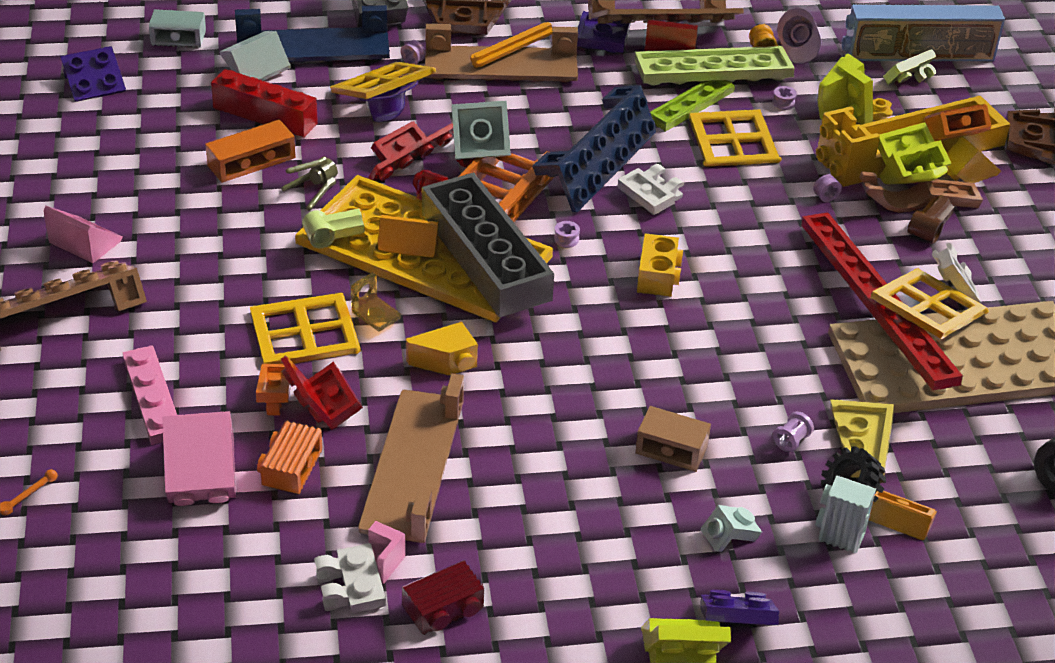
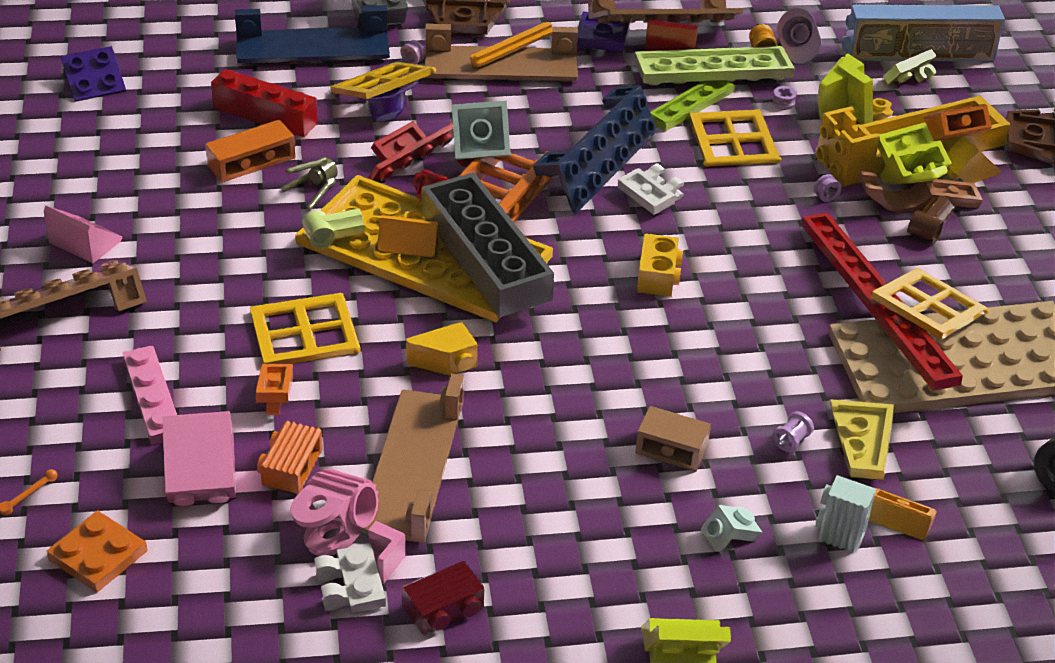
light aqua brick [149,9,206,48] -> none
light aqua slope [220,31,291,81] -> none
red bracket [281,355,363,430] -> none
clear yellow bracket [351,272,401,332] -> none
lavender bush [554,221,580,248] -> none
dark purple plate [700,590,779,625] -> none
black tyre [821,446,886,502] -> none
white plate [932,242,981,304] -> none
none -> orange plate [46,510,148,593]
none -> bright pink piece [290,469,380,556]

